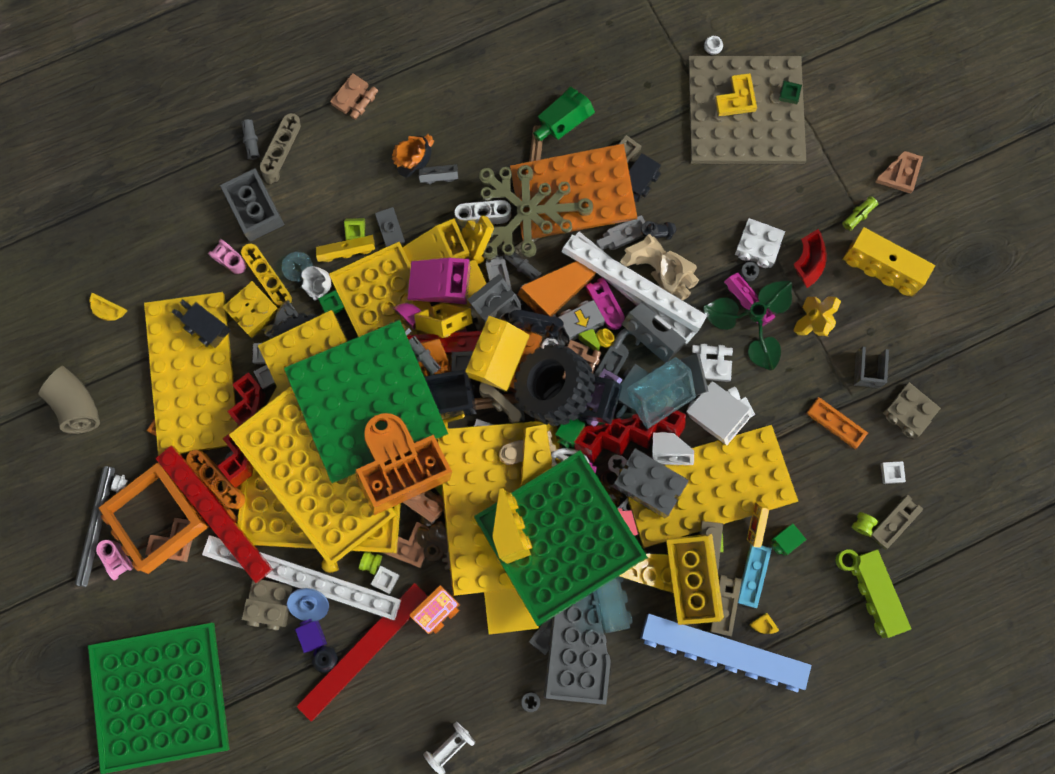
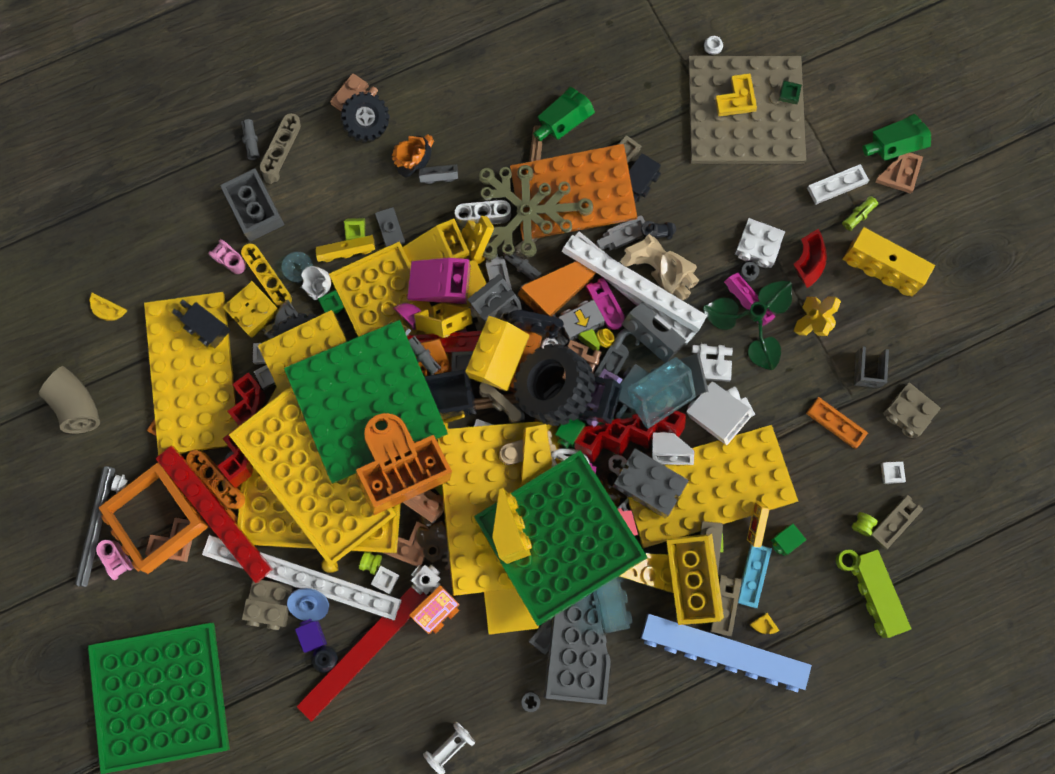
none -> black wheel [340,92,390,143]
none -> white brick [411,565,441,595]
none -> white plate [807,164,869,205]
none -> green piece [863,113,931,160]

